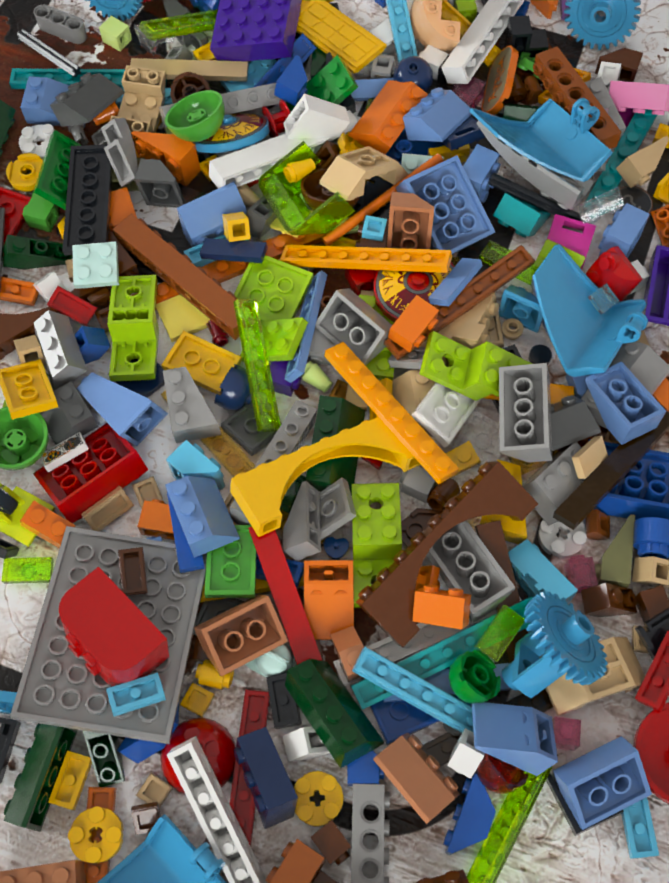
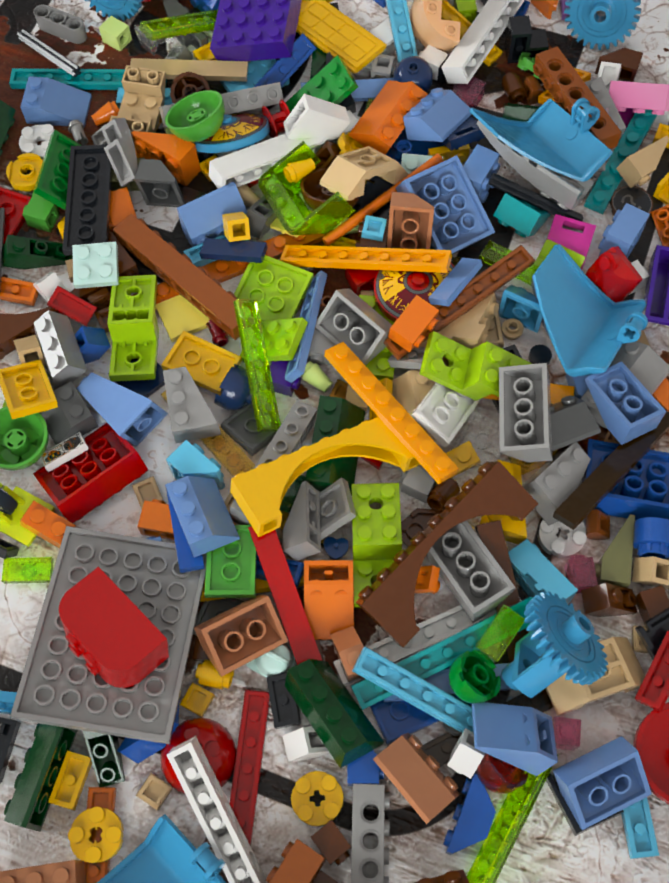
dark grey slope [50,73,125,127] -> none
tan tile [81,486,134,531] -> none
medium azure plate [106,672,166,717] -> none
reddish brown tile [118,547,148,596] -> none
tile [131,802,161,835] -> none
dark blue wedge [234,727,298,829] -> none
blue slope [274,55,308,106] -> none
orange brick [412,584,471,630] -> none
tile [482,45,519,115] -> none
tan tile [572,436,608,479] -> none
clear plate [579,186,625,224] -> none
clear light blue tile [588,283,619,315] -> none

